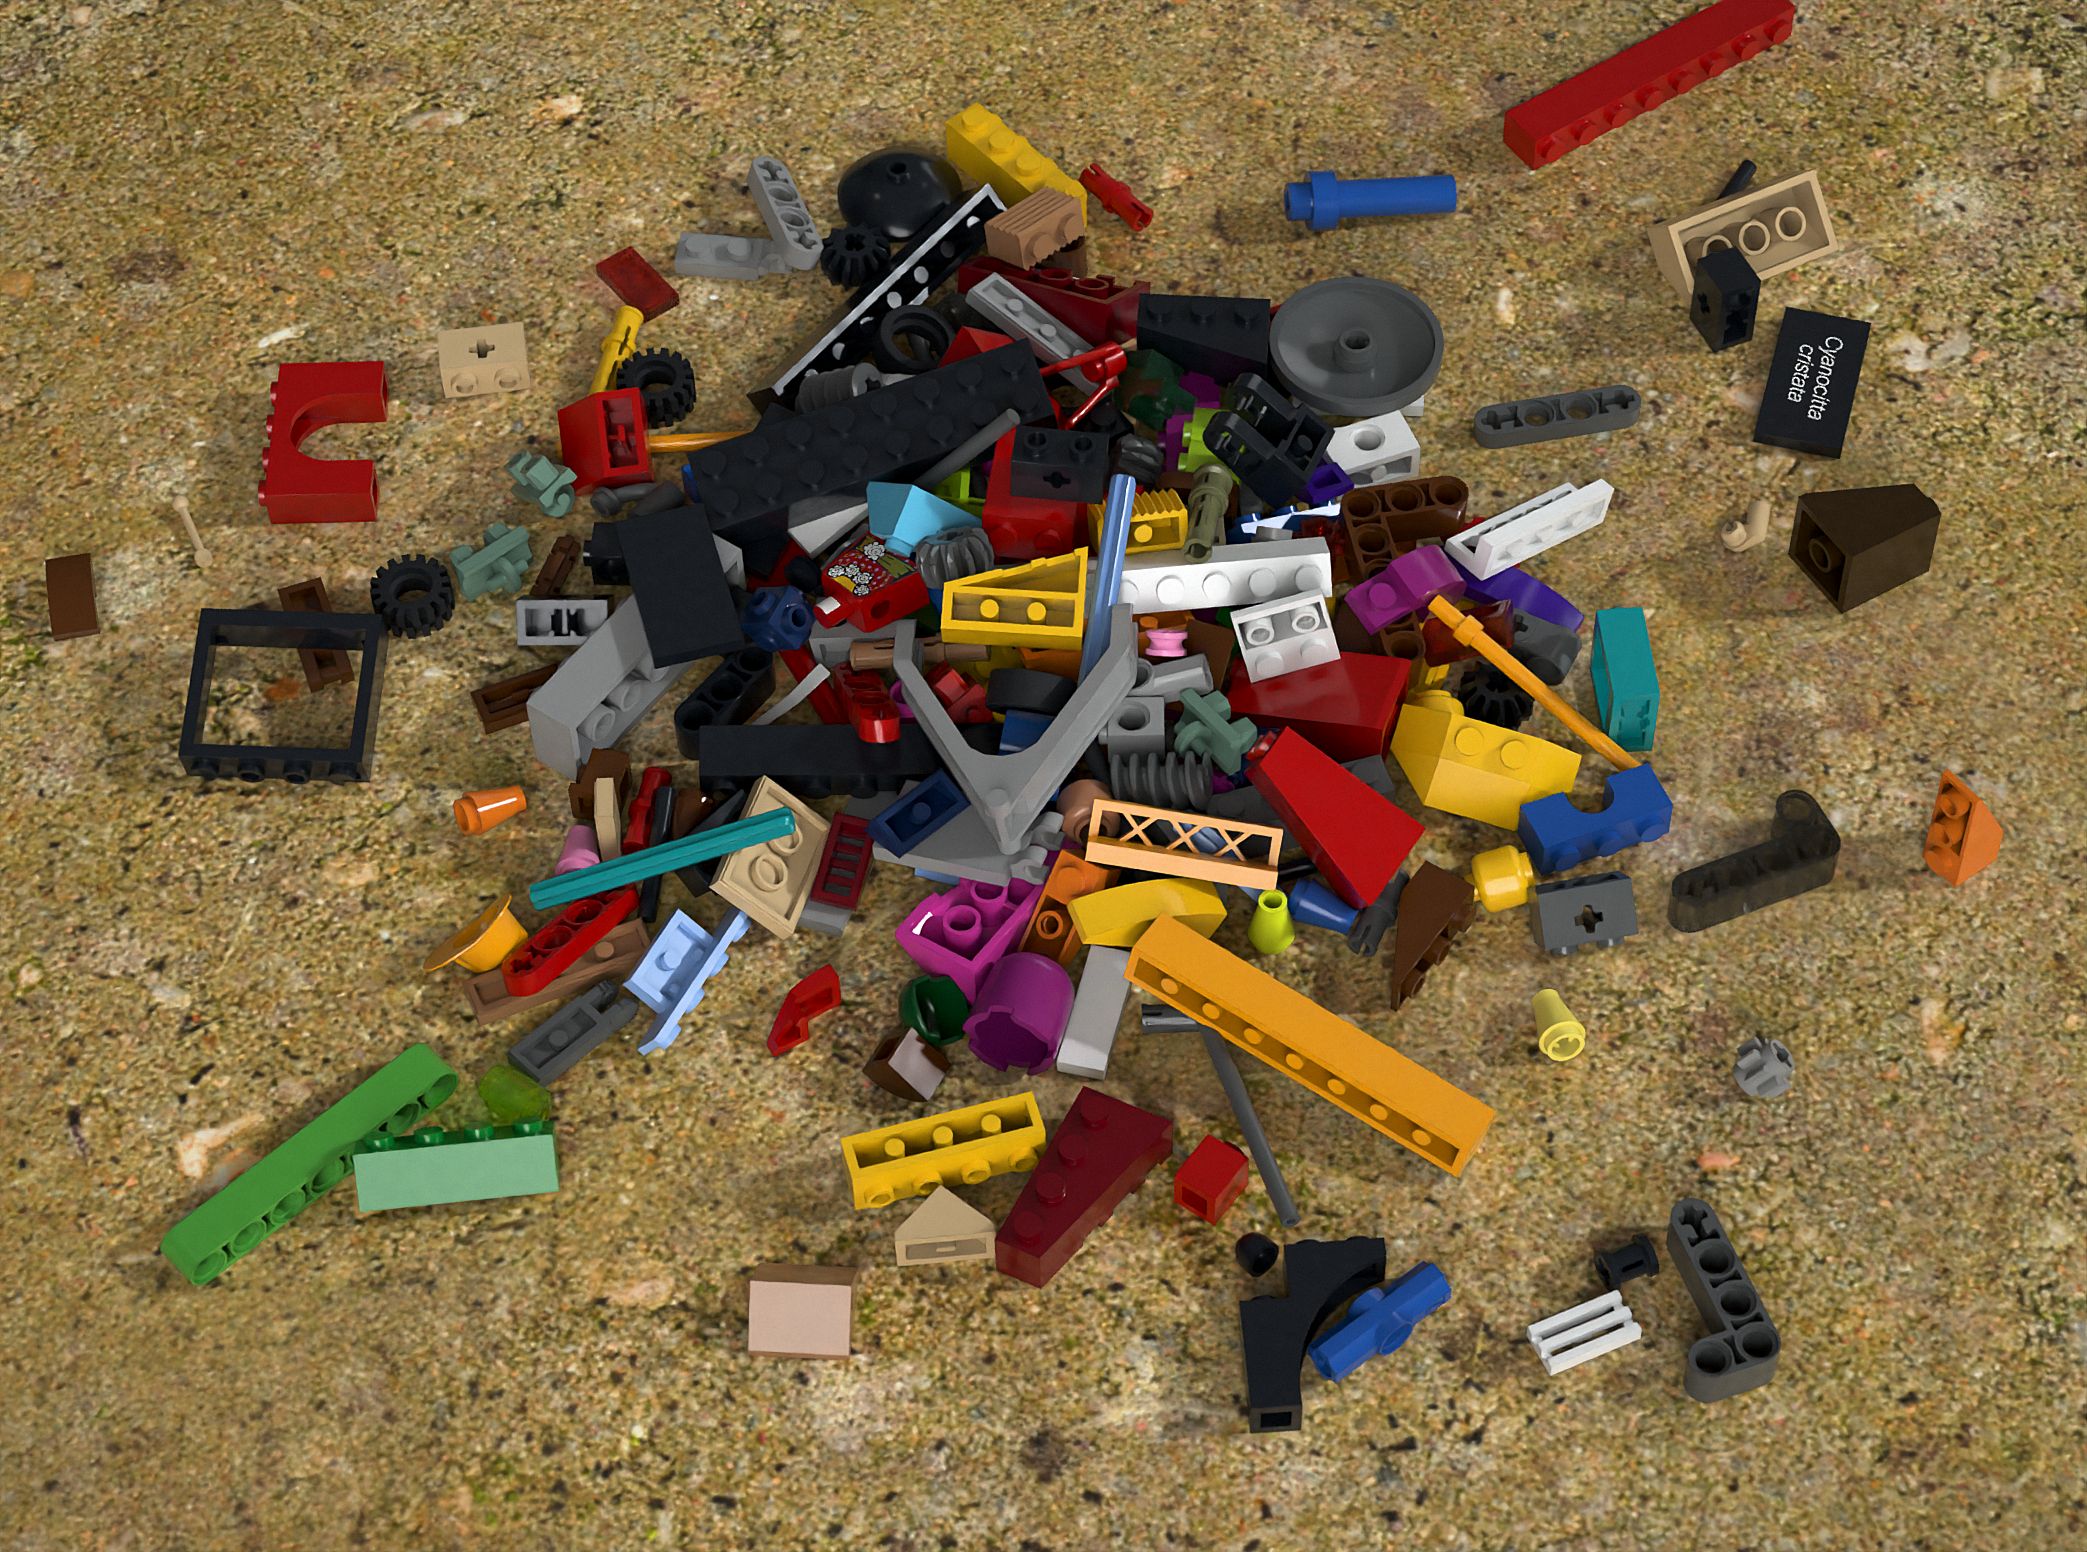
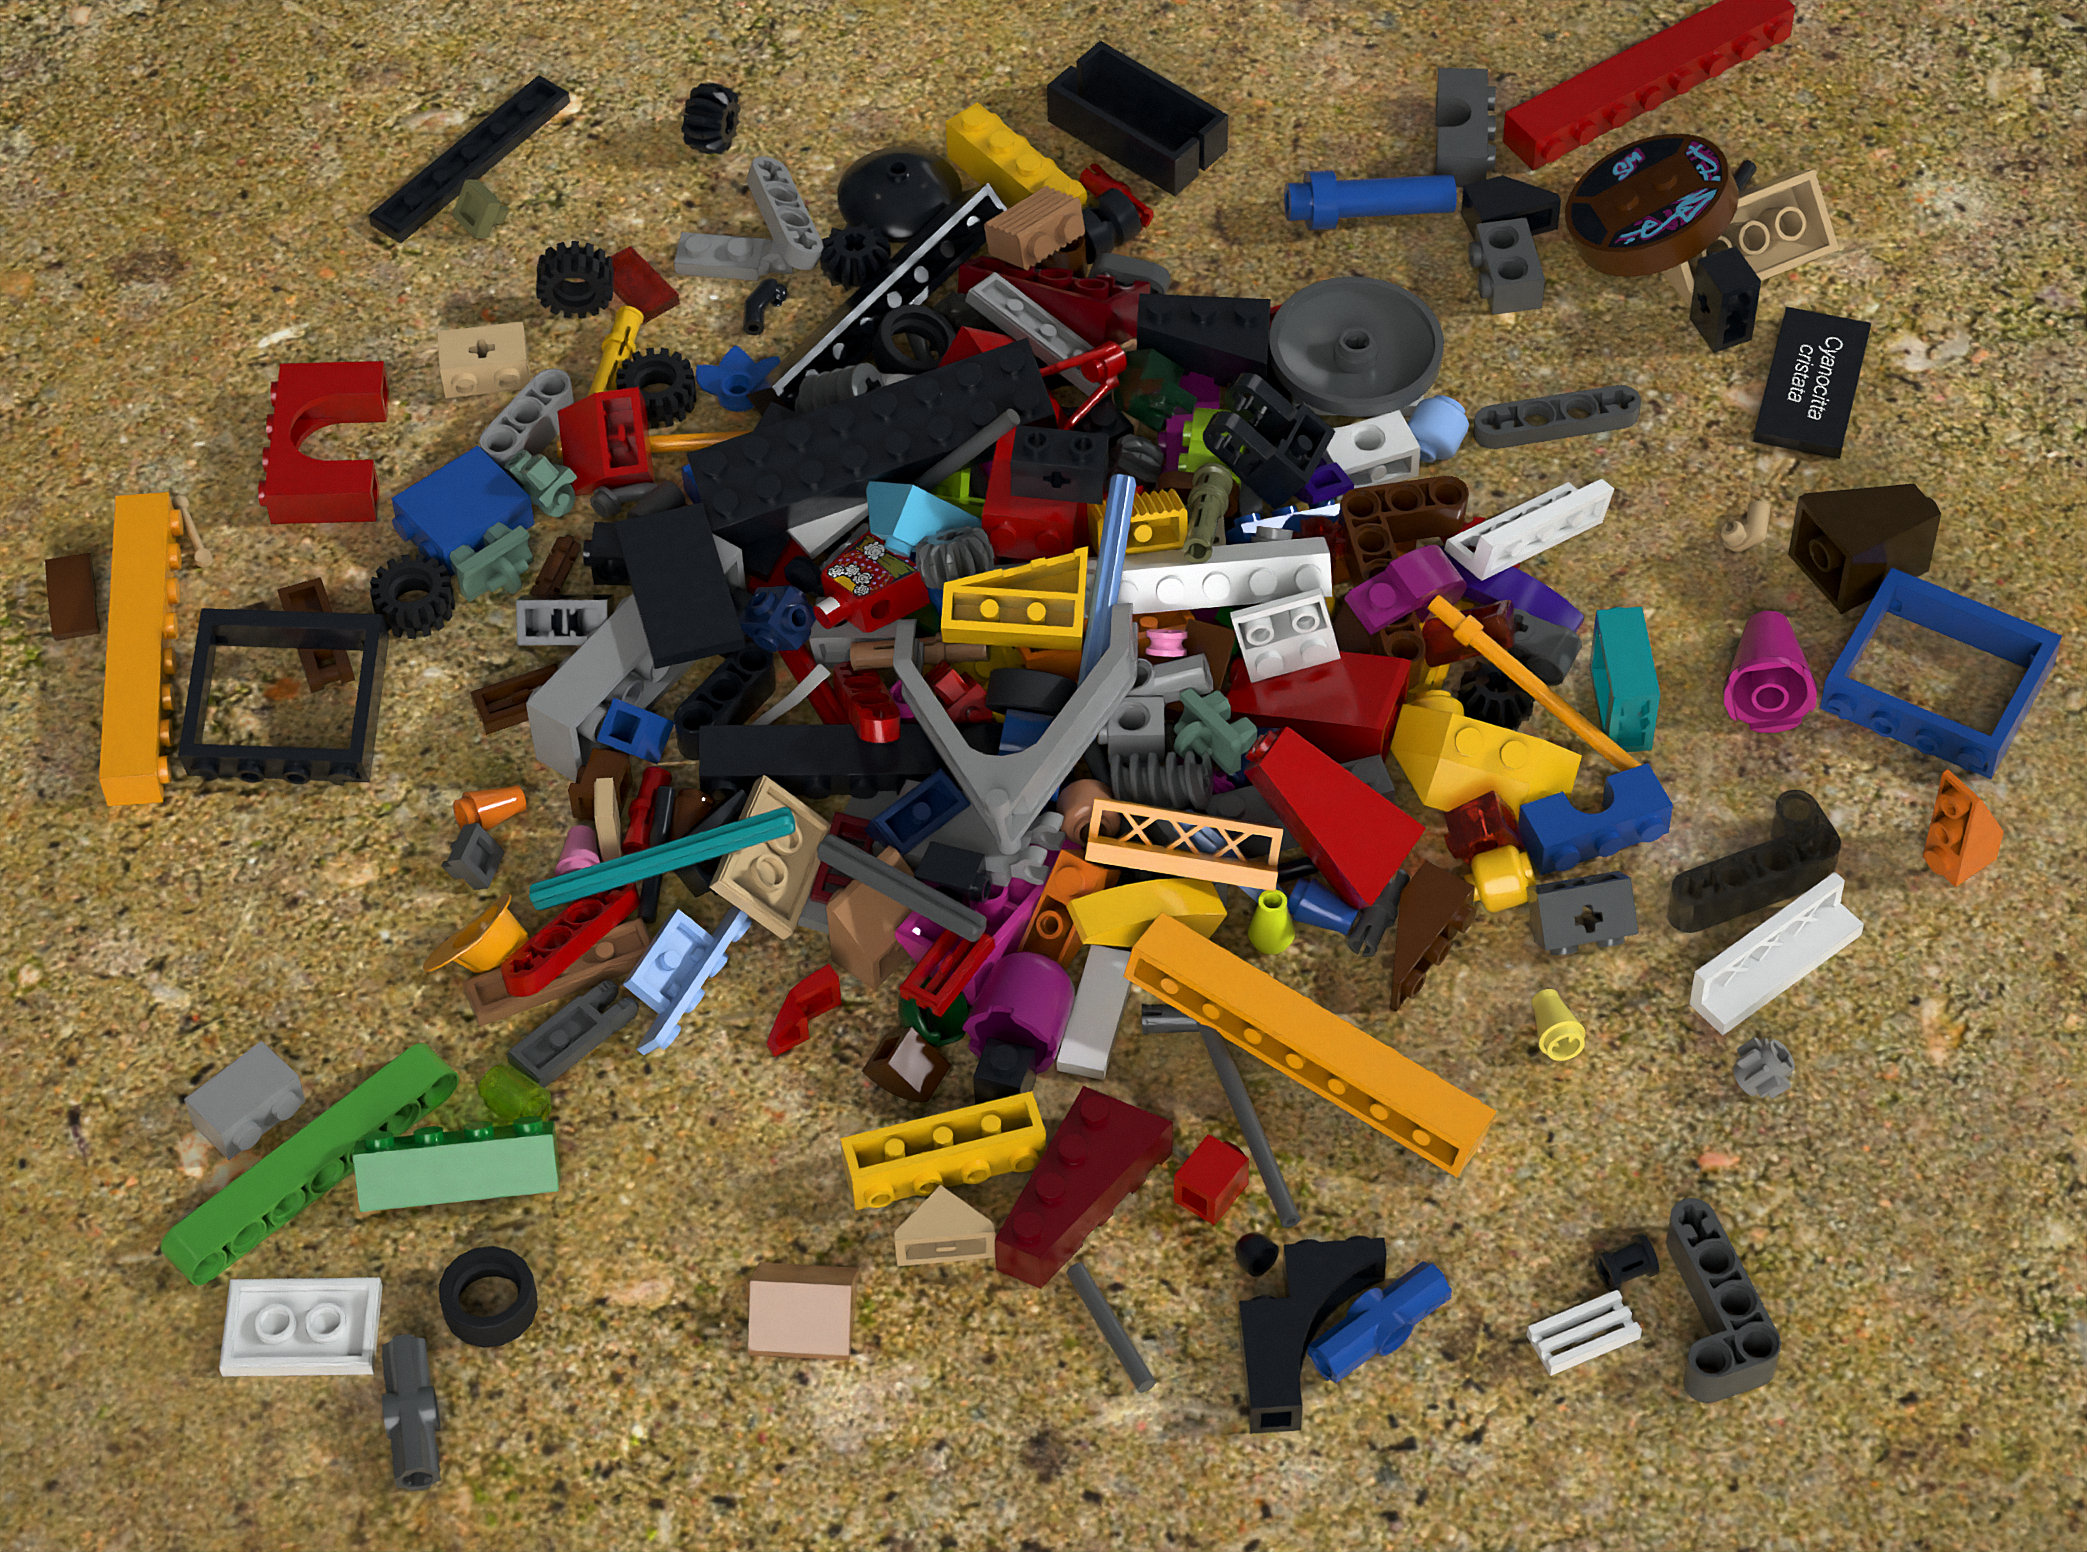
none -> light orange brick [99,492,183,806]
none -> light grey brick [184,1041,306,1160]
none -> white tile [219,1277,383,1376]
none -> black tile [369,75,570,244]
none -> dark grey piece [382,1334,441,1492]
none -> blue brick [391,445,535,577]
none -> black tyre [439,1246,538,1348]
none -> dark grey tile [441,823,505,890]
none -> olive tile [452,179,509,238]
none -> light grey beam [479,369,574,480]
none -> black tyre [536,241,614,318]
none -> blue brick [596,697,674,765]
none -> black gear [681,82,741,155]
none -> blue plate [696,346,781,412]
none -> black arm [743,279,788,335]
none -> dark grey axle [817,834,987,942]
none -> medium nougat slope [826,845,915,990]
none -> red tile [899,928,996,1017]
none -> black brick [914,841,992,911]
none -> black brick [973,1037,1036,1105]
none -> black piece [1047,41,1228,197]
none -> dark grey bar [1066,1262,1156,1393]
none -> black wheel [1081,188,1141,265]
none -> dark grey beam [1088,253,1171,294]
none -> light blue head [1407,395,1469,463]
none -> dark grey arch [1435,68,1496,187]
none -> clear red brick [1444,790,1524,867]
none -> black slope [1461,175,1561,240]
none -> dark grey brick [1468,218,1545,315]
none -> reddish brown brick [1565,134,1739,277]
none -> white fence [1689,872,1864,1035]
none -> dark pink cone [1723,611,1817,733]
none -> blue window [1820,567,2062,779]

